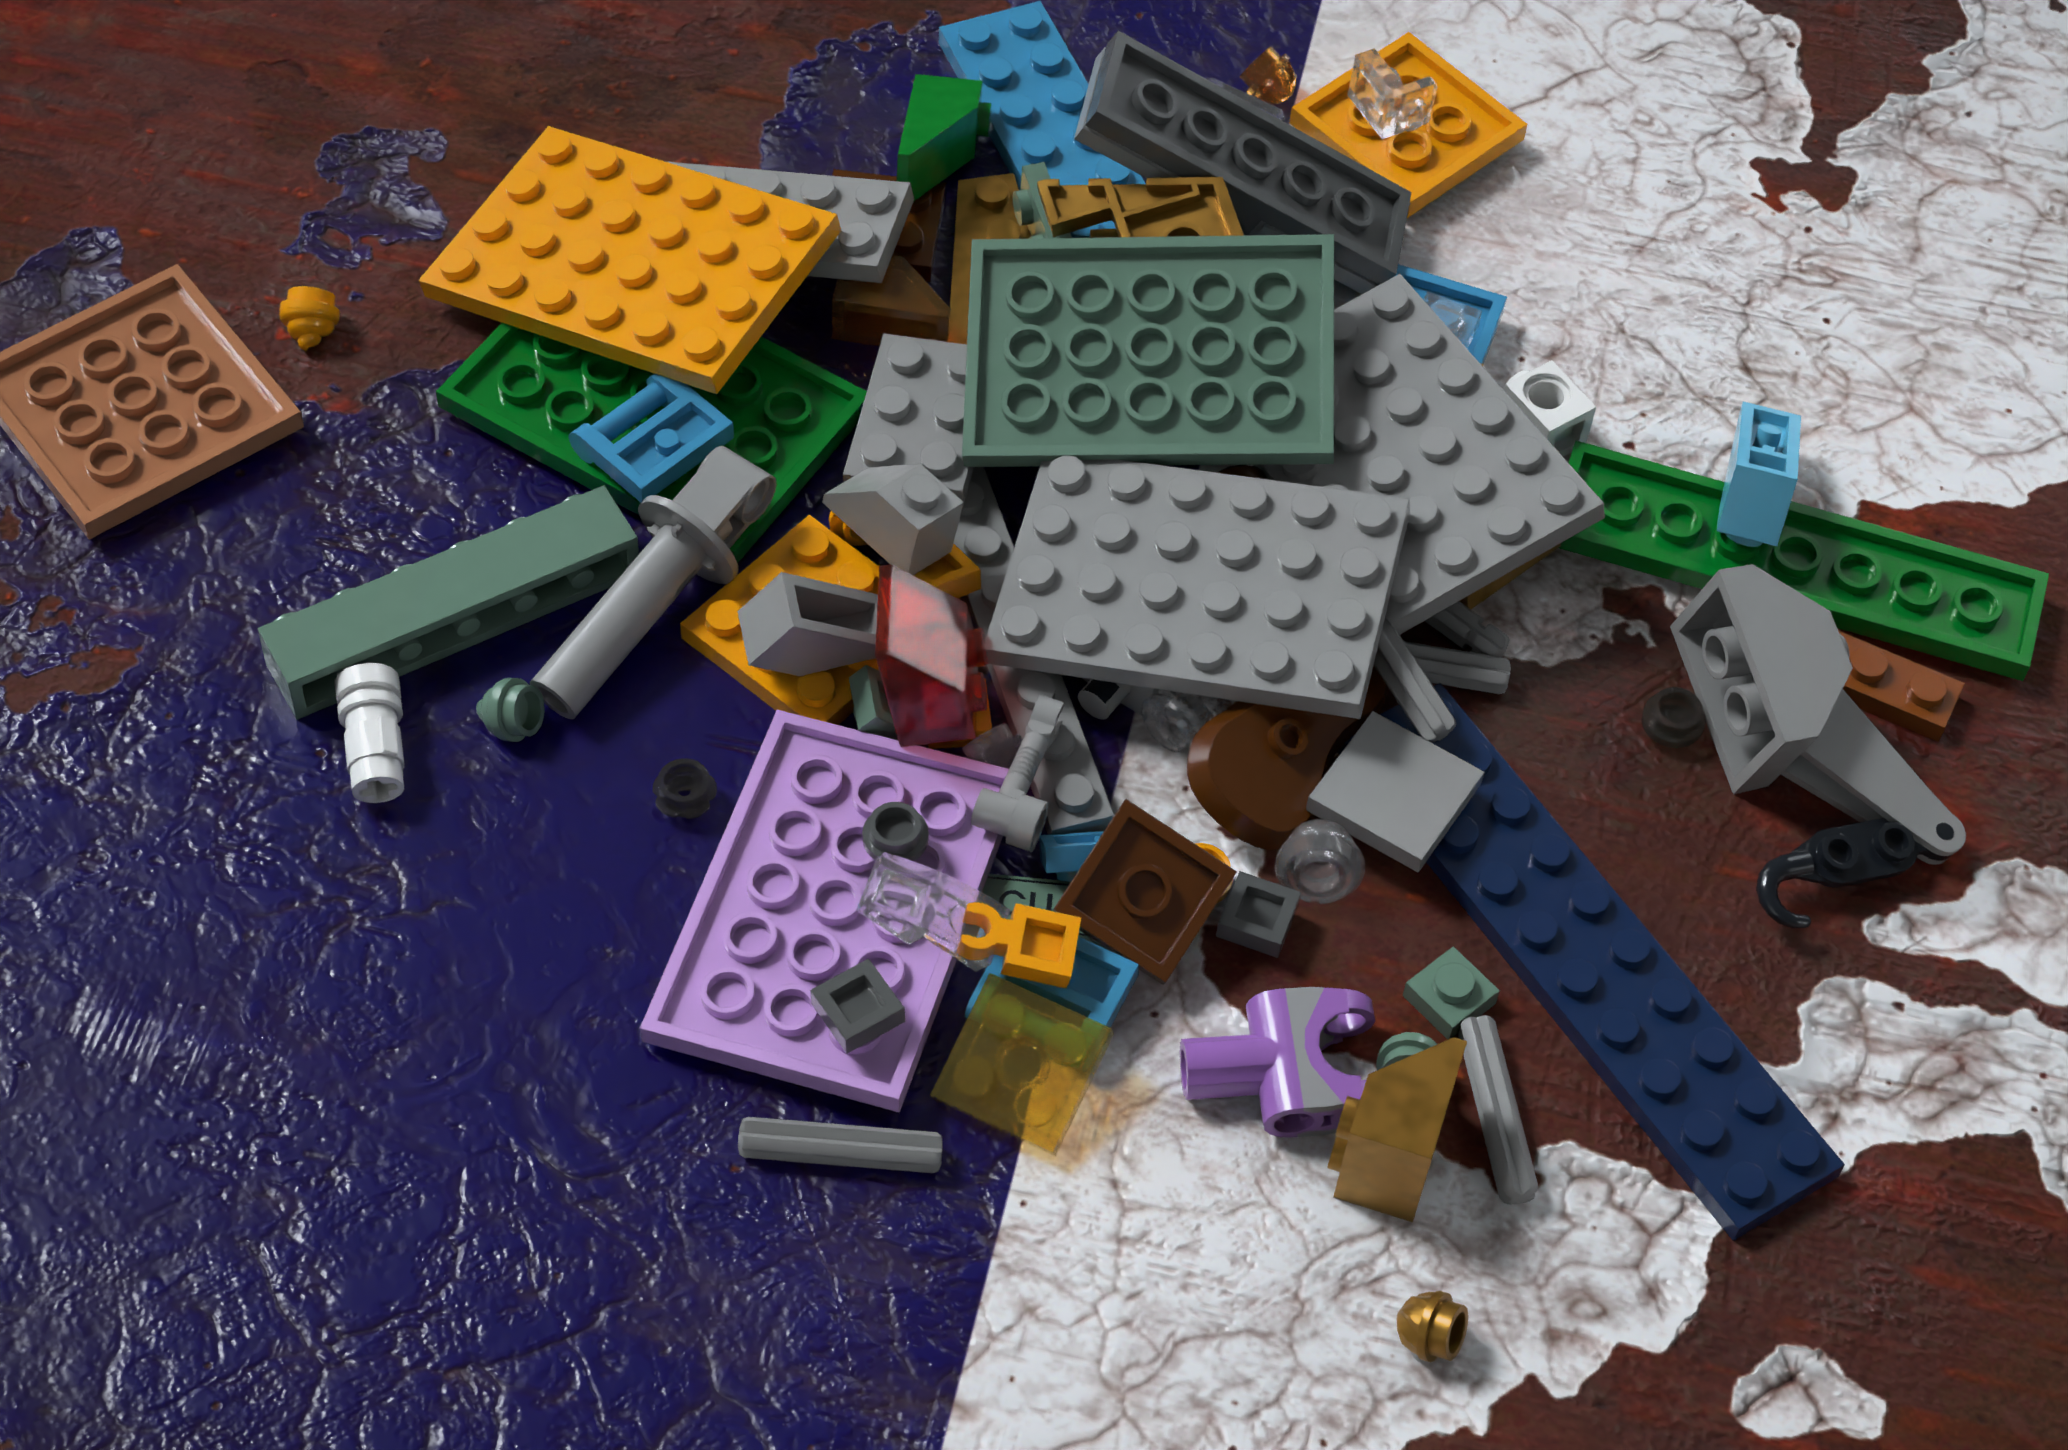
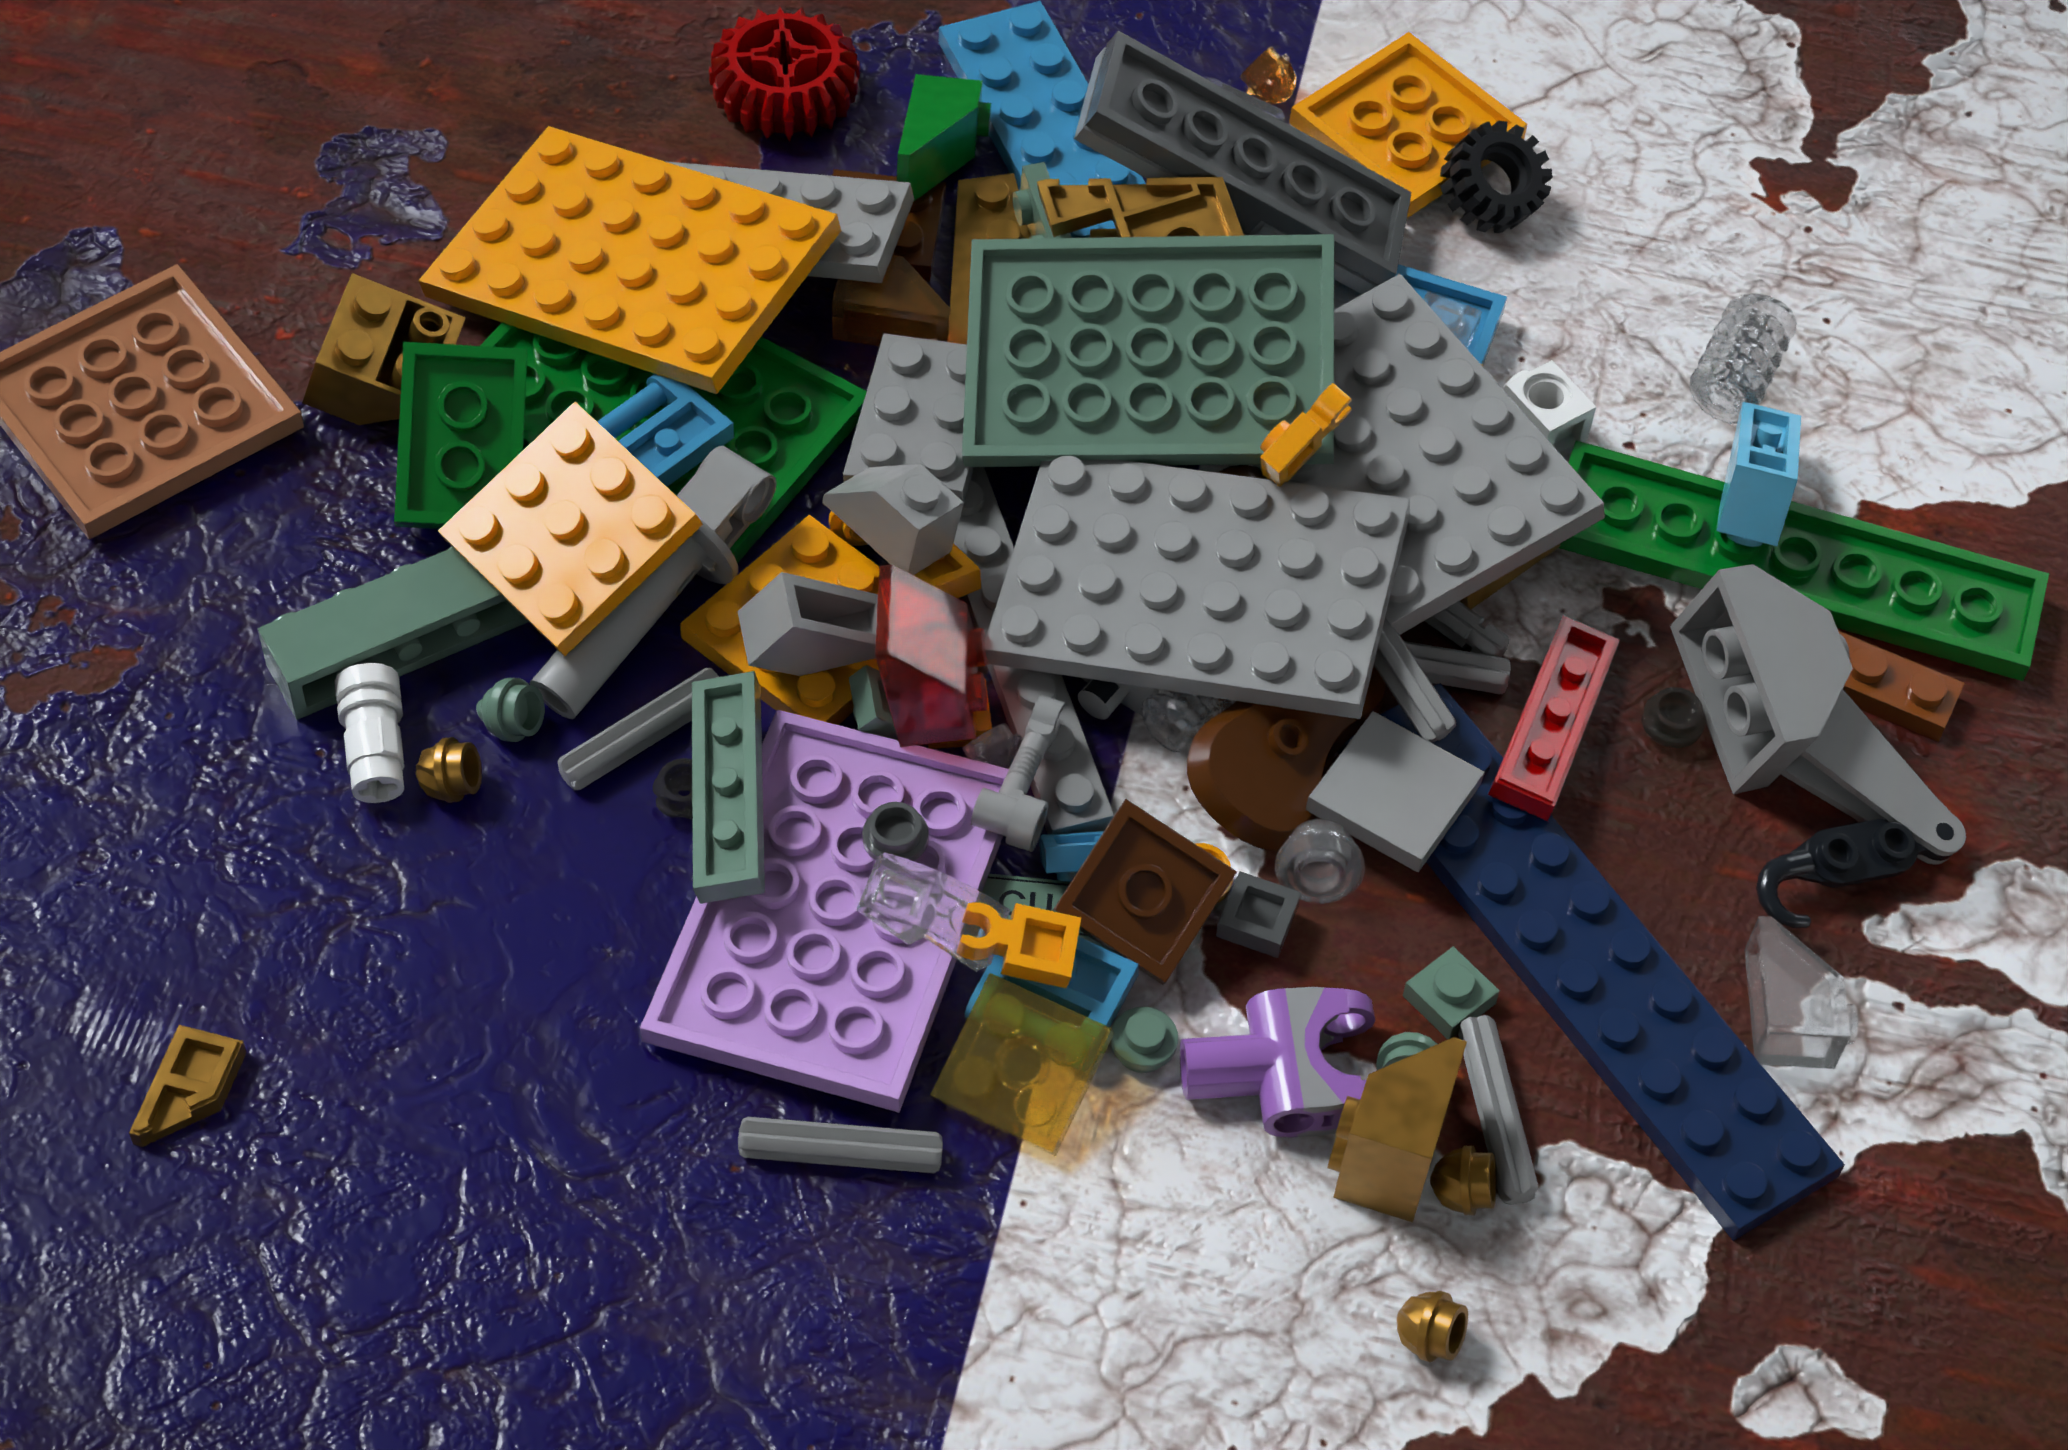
light orange plate [279,286,340,351] -> none
dark grey plate [810,958,905,1054] -> none
clear bracket [1348,48,1438,139] -> none
none -> pearl gold tile [129,1025,247,1147]
none -> pearl gold slope [302,273,466,425]
none -> green plate [394,342,528,529]
none -> pearl gold plate [416,737,482,803]
none -> light orange plate [438,402,703,657]
none -> light grey axle [557,668,719,790]
none -> sand green plate [692,671,765,904]
none -> red gear [709,6,860,142]
none -> sand green plate [1110,1007,1178,1073]
none -> light orange plate [1260,383,1352,487]
none -> pearl gold plate [1430,1146,1496,1215]
none -> black tyre [1440,120,1553,233]
none -> tile [1488,615,1620,821]
none -> clear piece [1689,293,1797,424]
none -> clear slope [1744,916,1858,1069]

